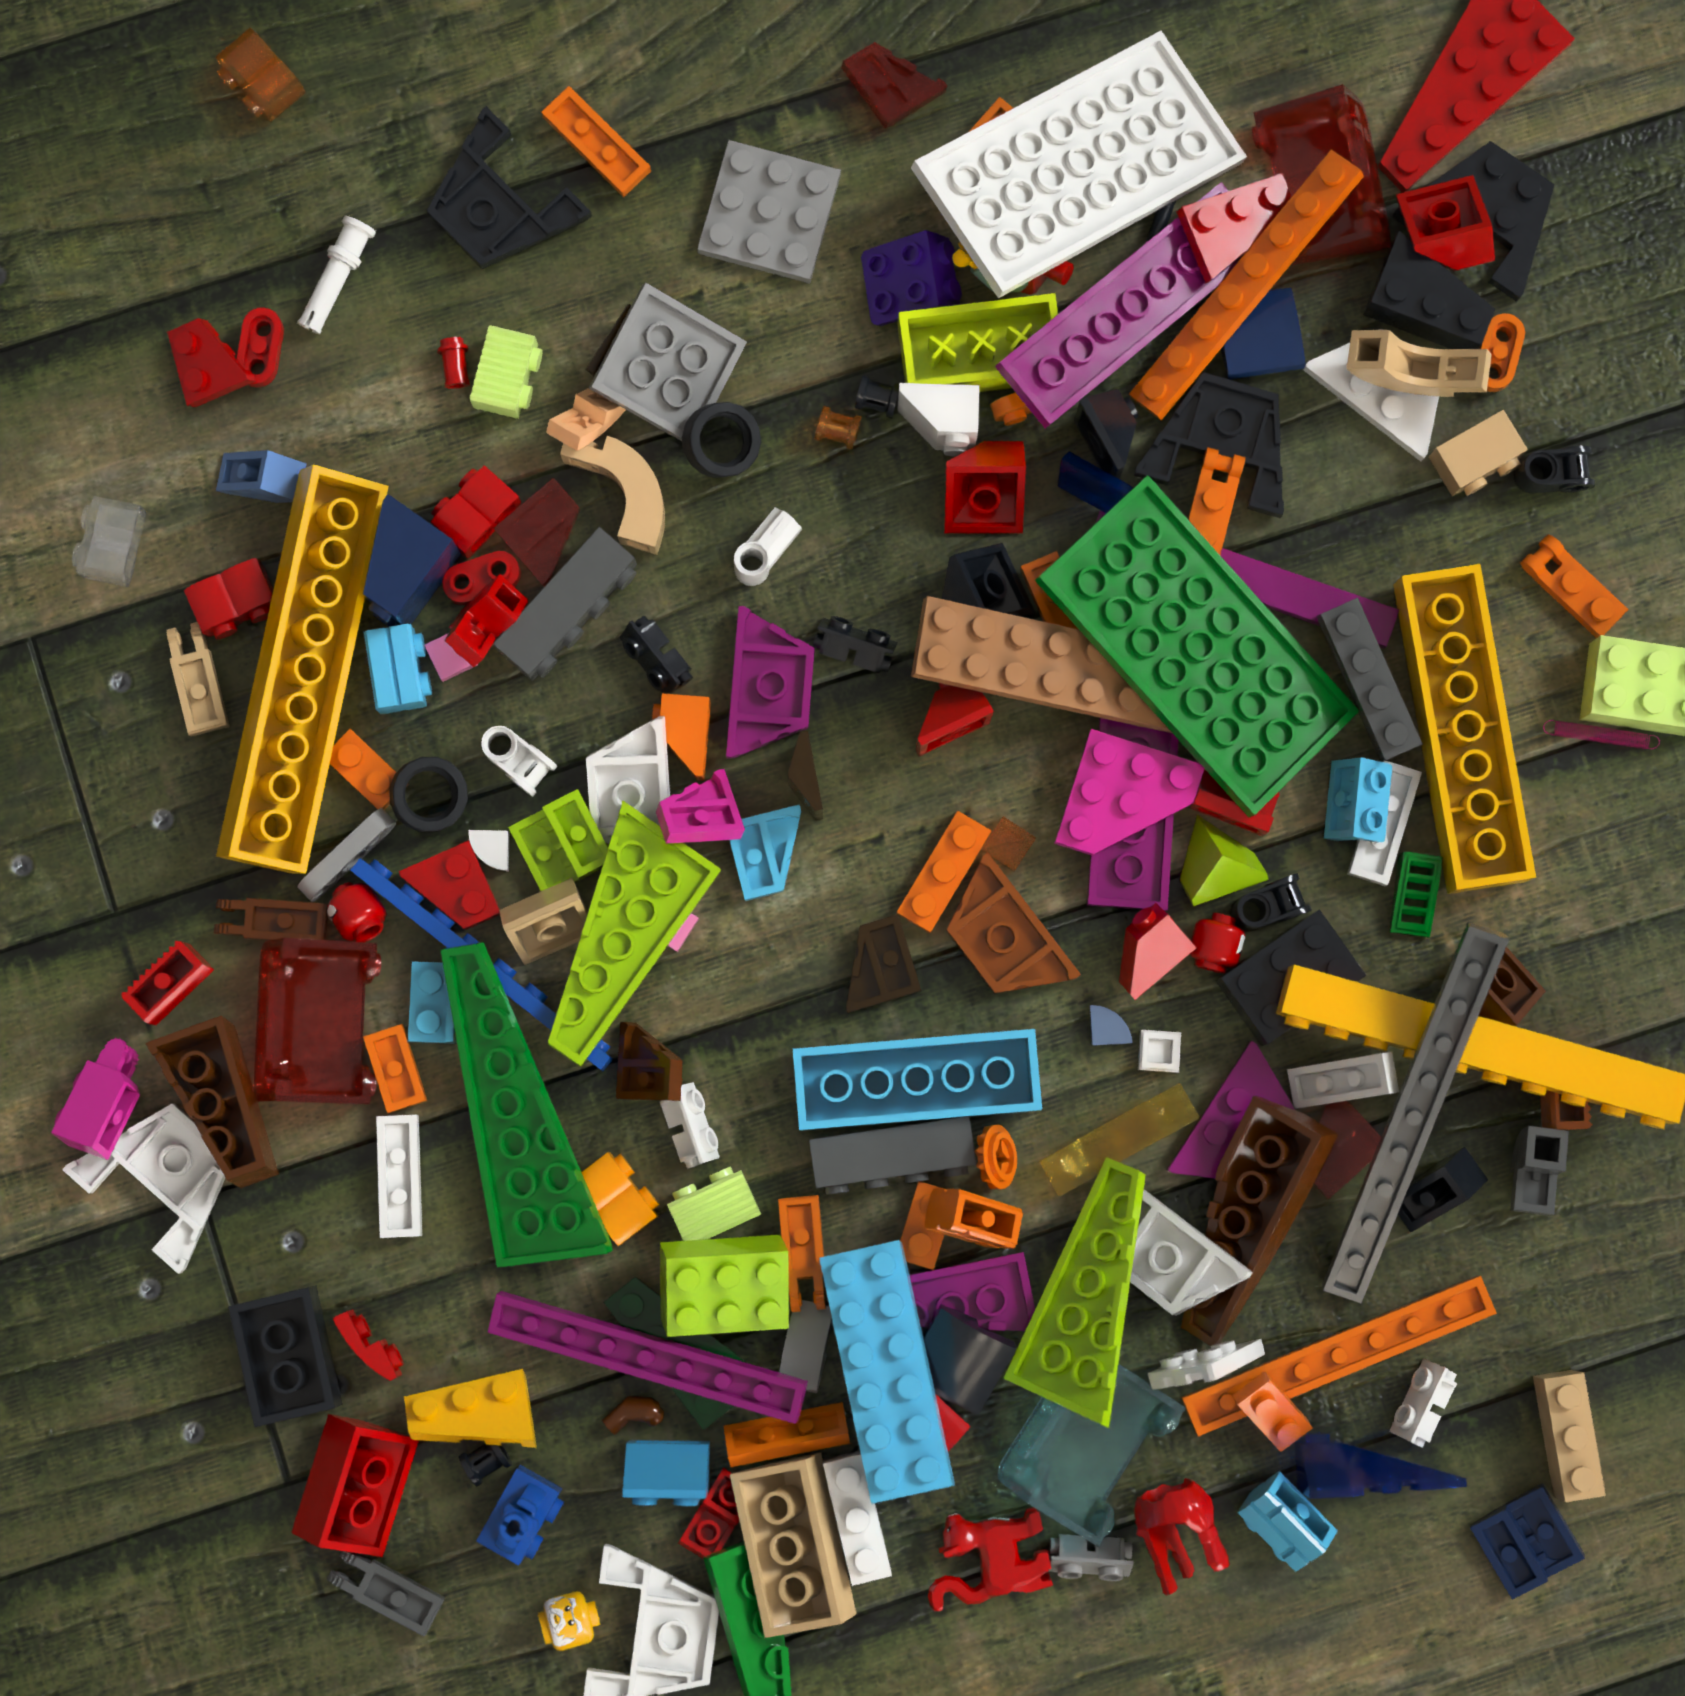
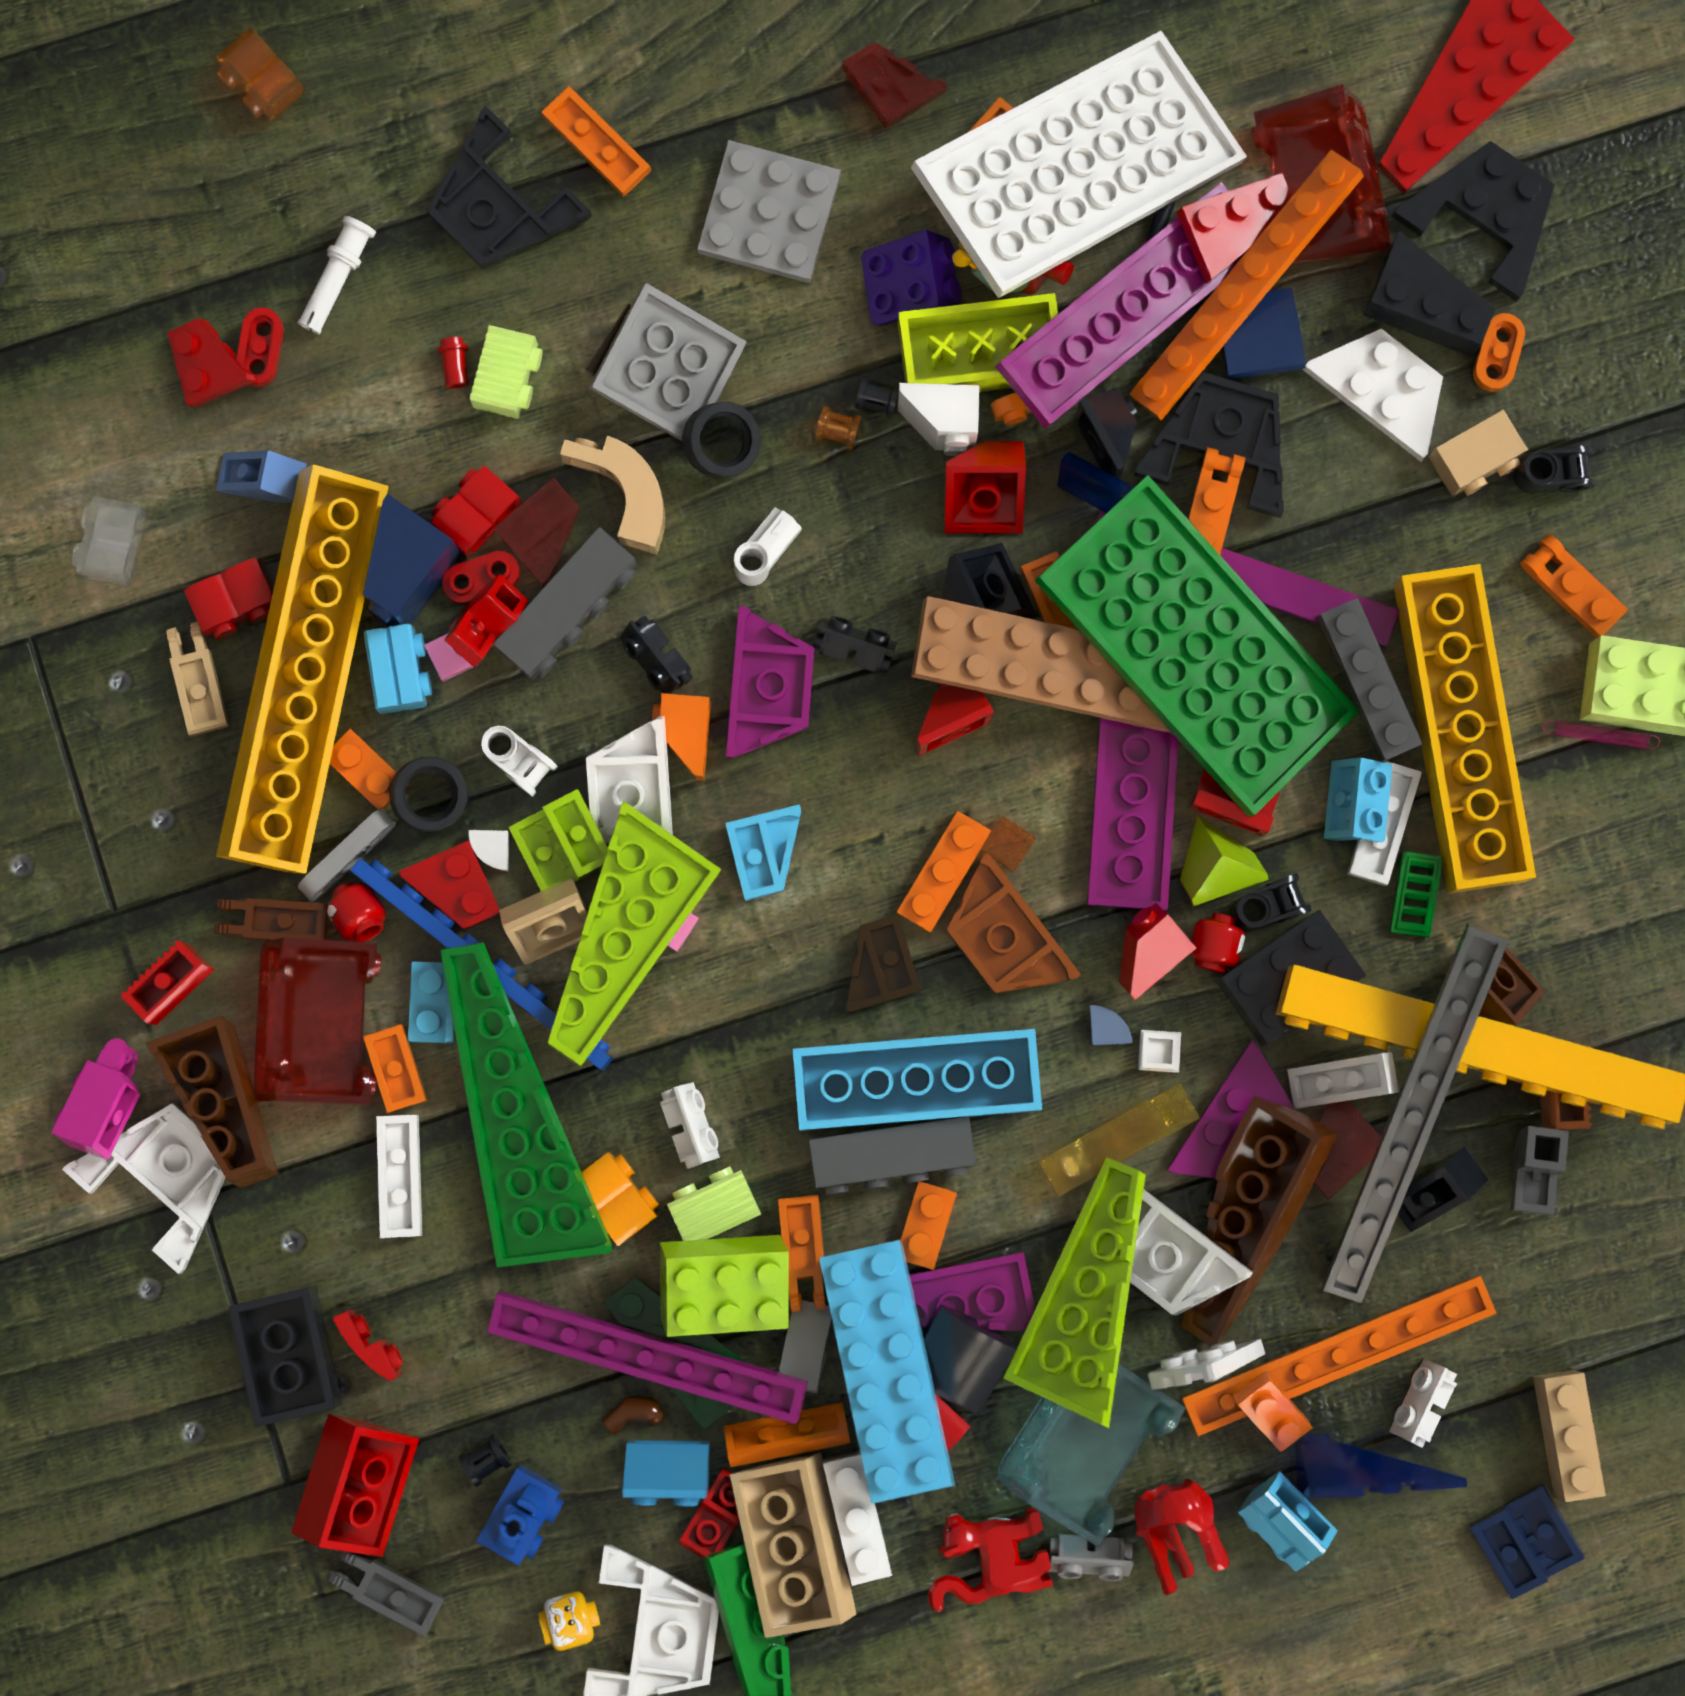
yellow wing [404,1369,537,1448] -> none
light nougat slope [546,388,626,451] -> none
reddish brown wing [616,1022,683,1101] -> none
dark pink wing [656,769,745,844] -> none
dark brown slope [788,731,823,820] -> none
orange brick [924,1189,1023,1249] -> none
orange gear [975,1124,1017,1189] -> none
dark pink plate [1054,729,1204,856] -> none
tan arch [1347,330,1492,397] -> none
red slope [1396,175,1495,270] -> none

